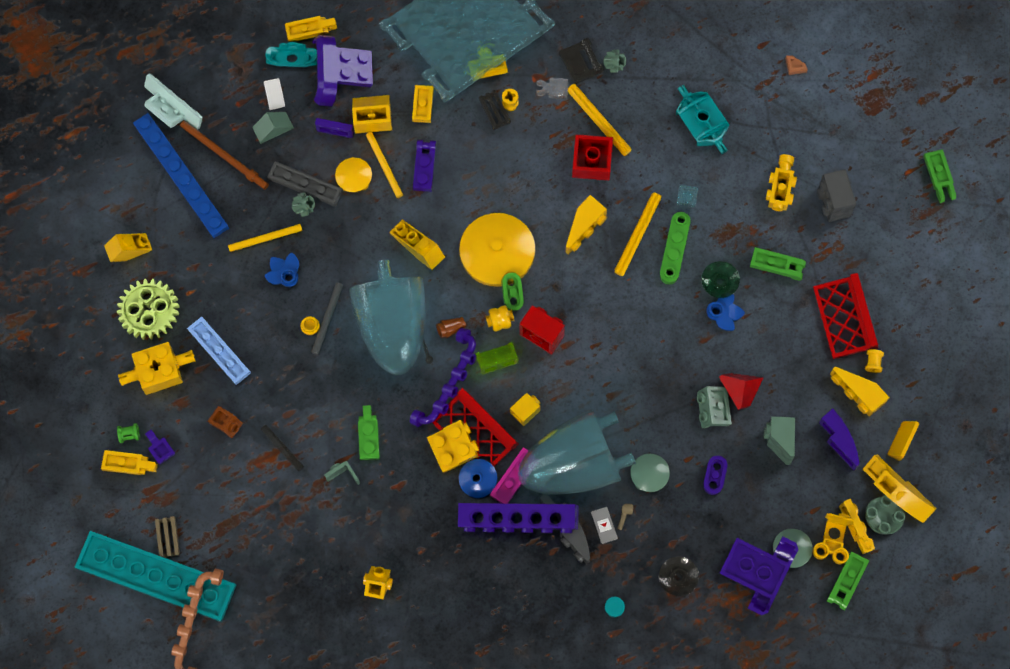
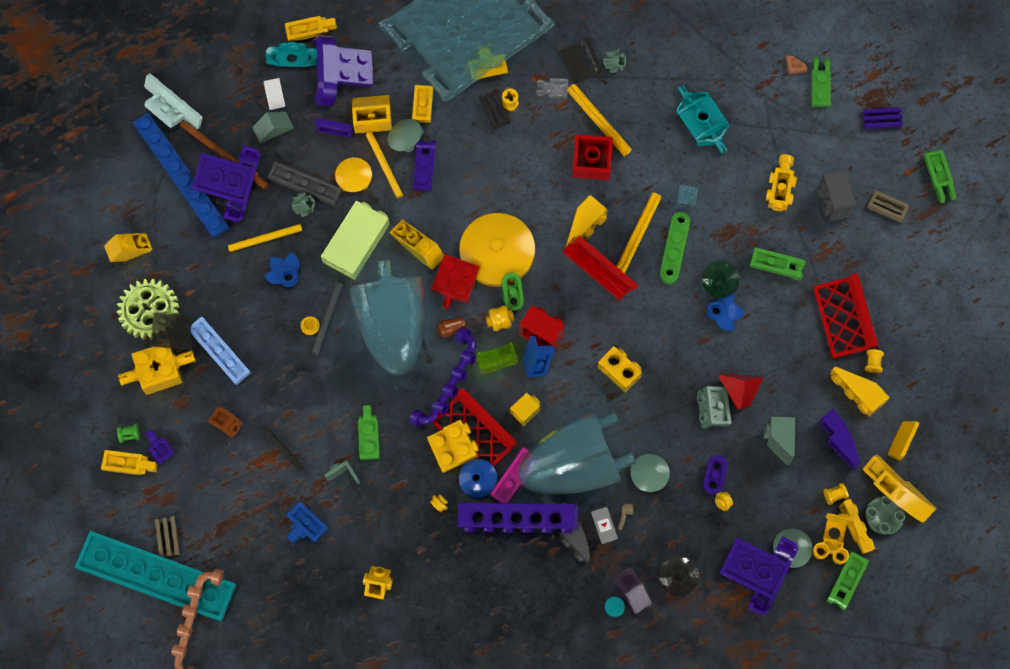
none -> clear smoke hinge [152,313,191,355]
none -> dark purple piece [192,145,260,222]
none -> blue hinge [286,502,328,544]
none -> yellowish green brick [321,201,390,280]
none -> sand green dish [387,119,423,152]
none -> yellow plate [430,494,448,512]
none -> red plate [431,254,480,310]
none -> blue panel [522,335,555,377]
none -> red fence [562,235,638,301]
none -> yellow brick [597,346,642,393]
none -> clear purple slope [614,567,652,614]
none -> yellow plate [715,492,733,511]
none -> bright green hinge [811,57,831,107]
none -> yellow bush [823,483,849,506]
none -> dark purple tile [863,107,903,129]
none -> dark tan tile [867,190,910,223]

